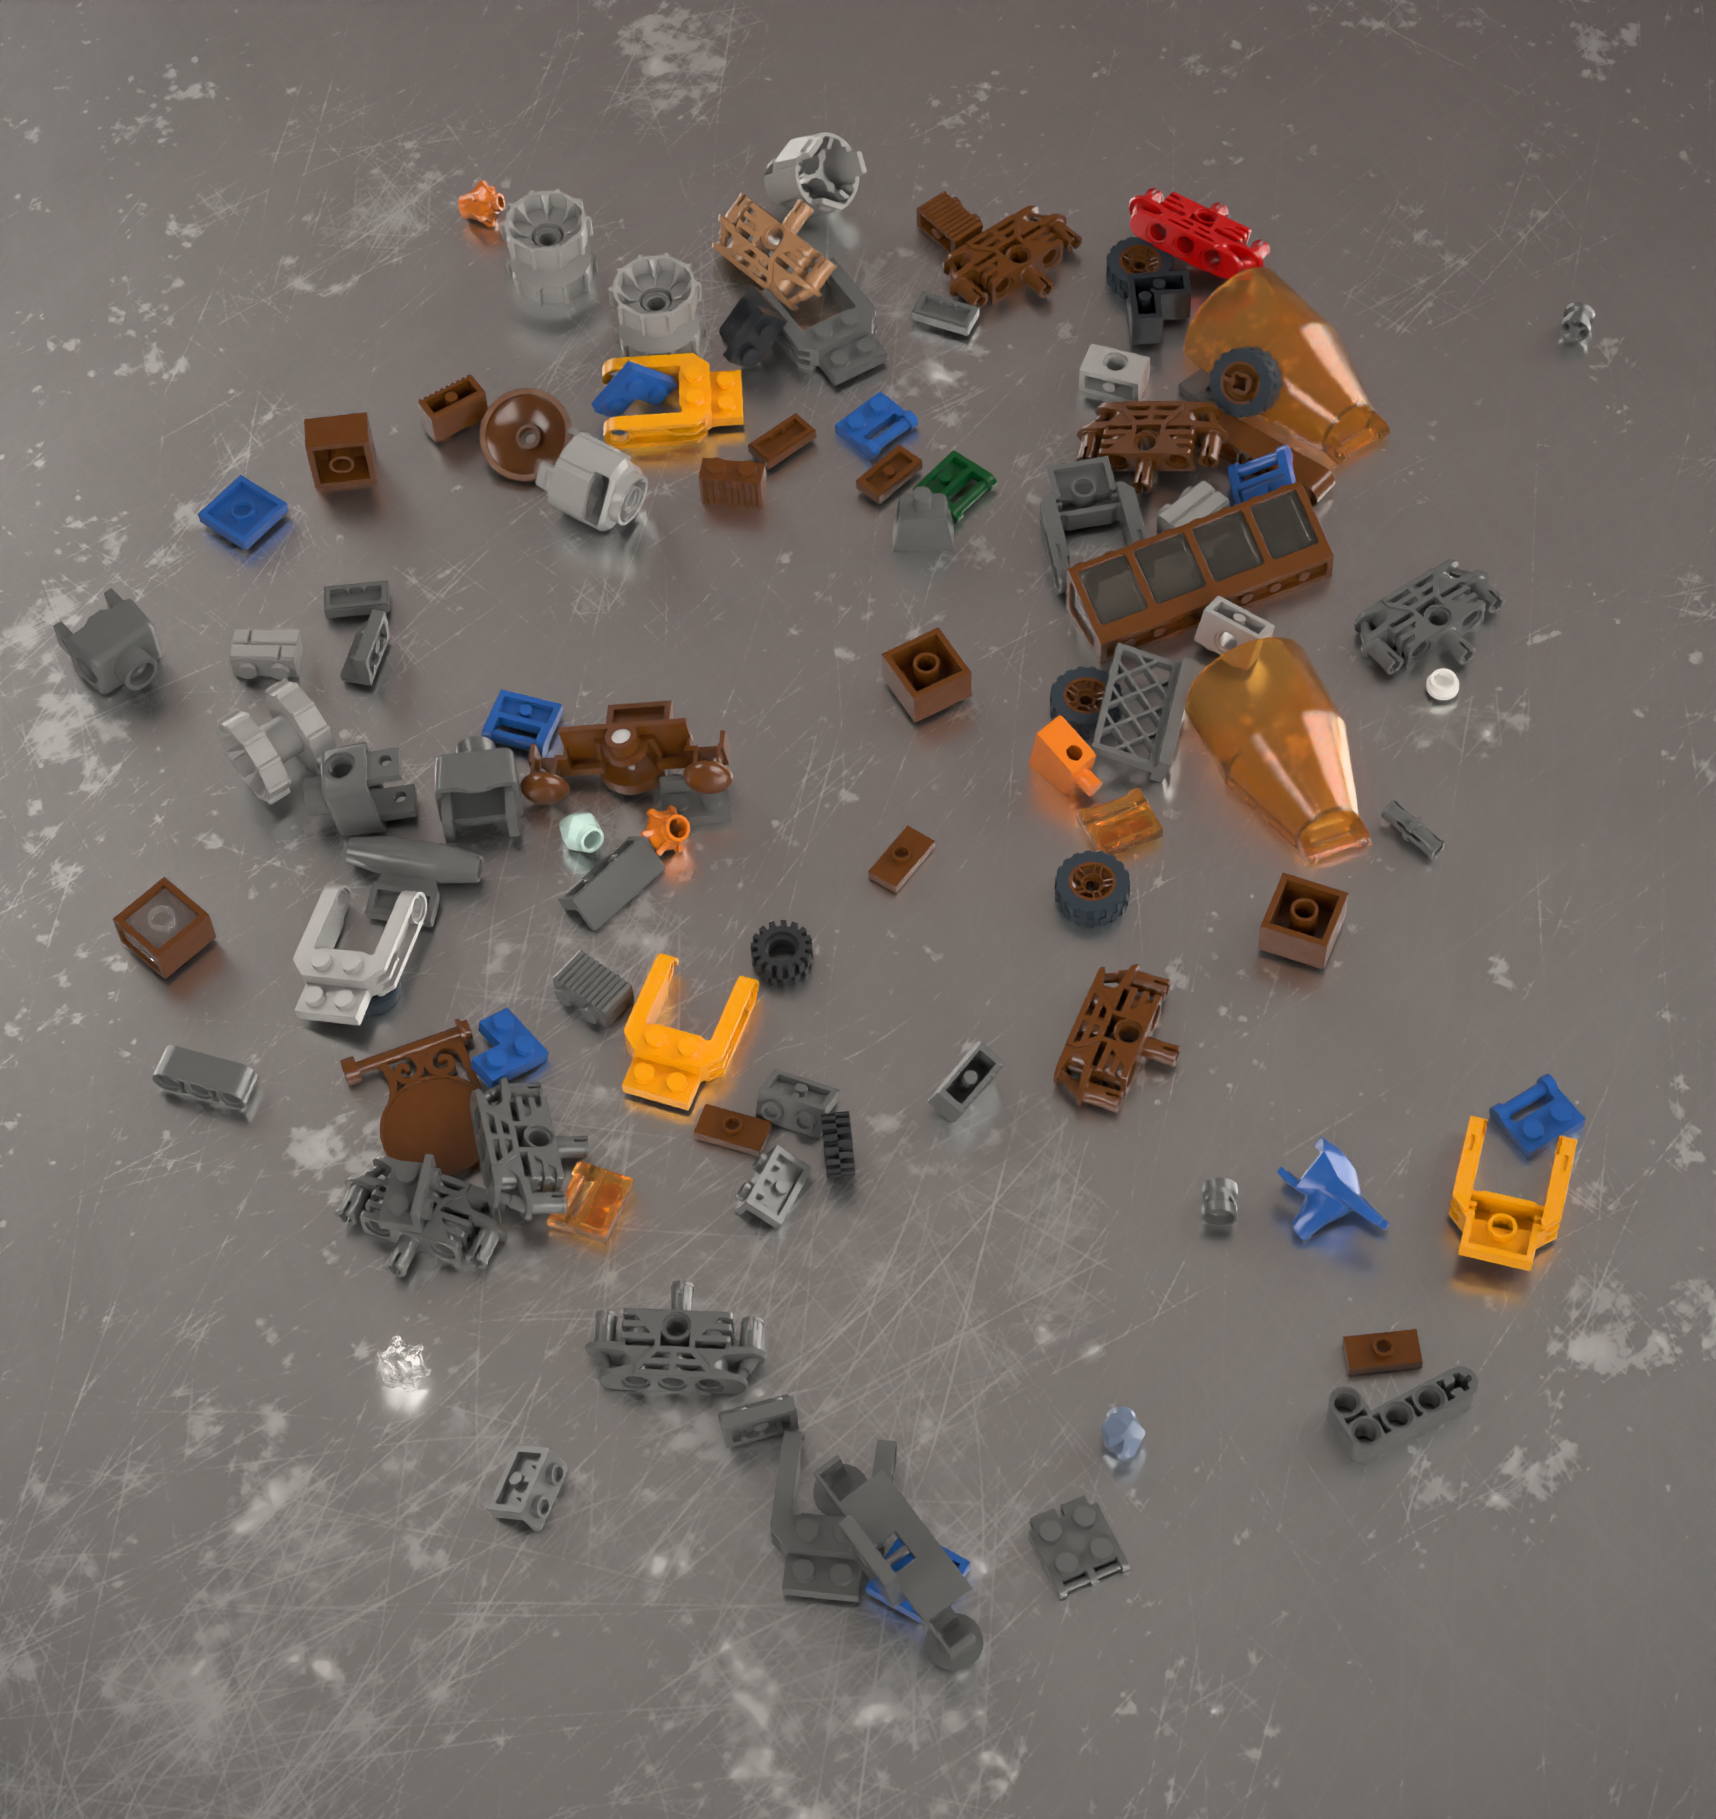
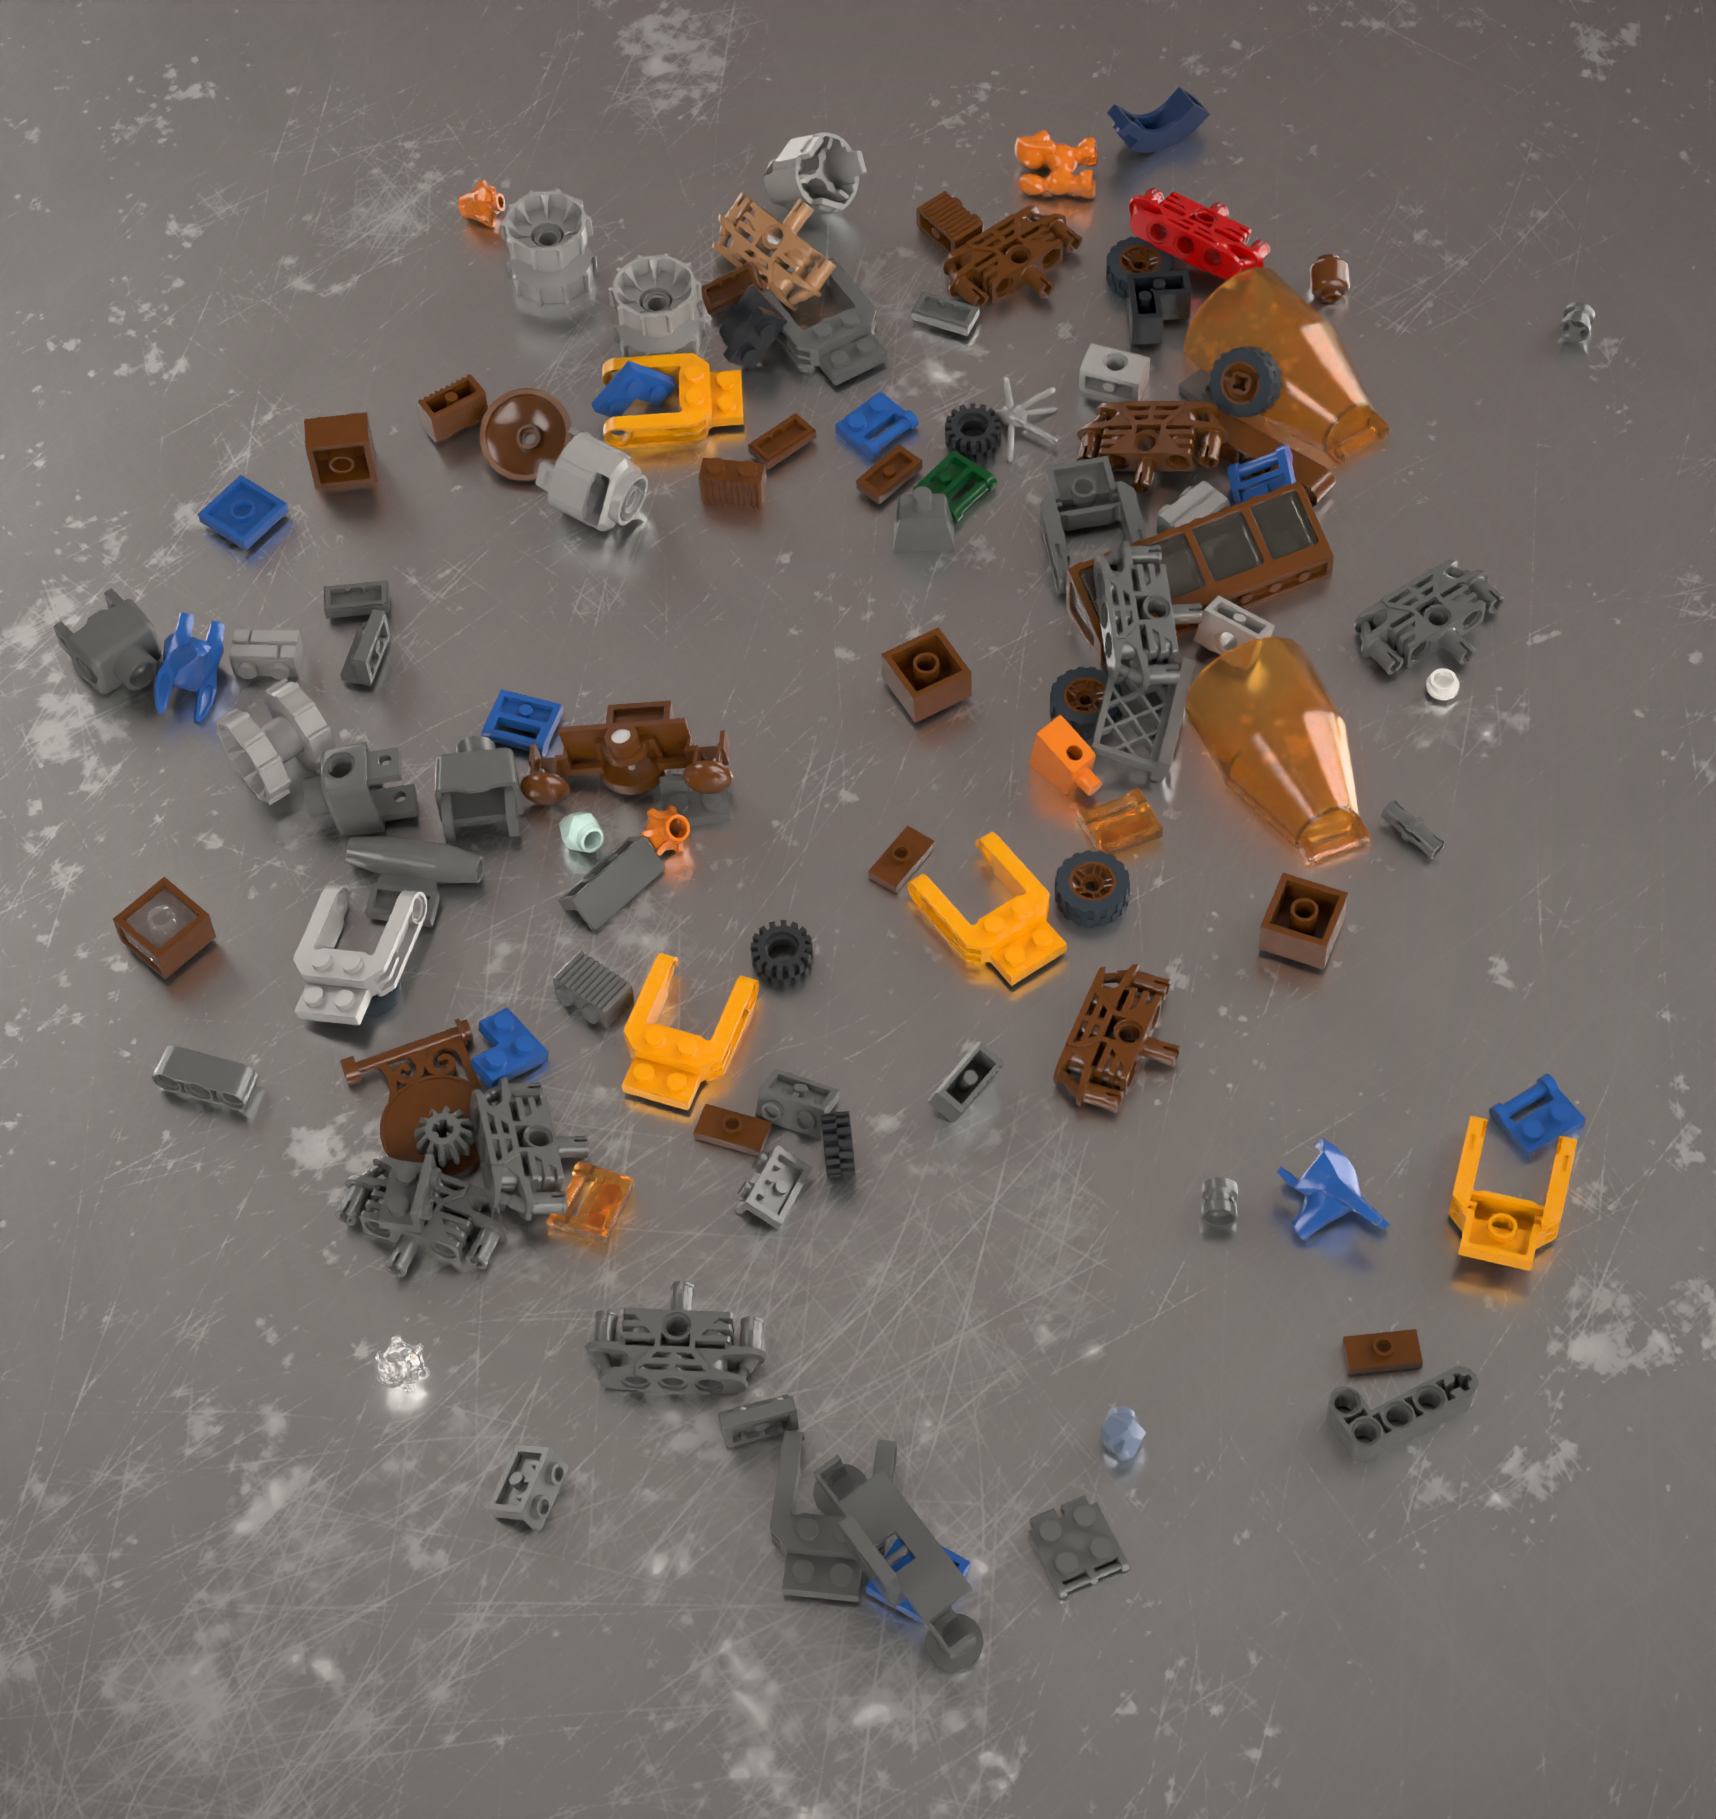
none -> blue piece [153,612,225,724]
none -> dark grey gear [414,1106,475,1169]
none -> reddish brown plate [701,261,764,317]
none -> light orange plate [906,832,1067,986]
none -> black tyre [945,403,1001,462]
none -> light grey plant [994,377,1058,462]
none -> orange animal [1015,130,1098,199]
none -> dark grey piece [1094,540,1203,691]
none -> dark blue arch [1107,87,1210,153]
none -> reddish brown head [1309,254,1350,303]

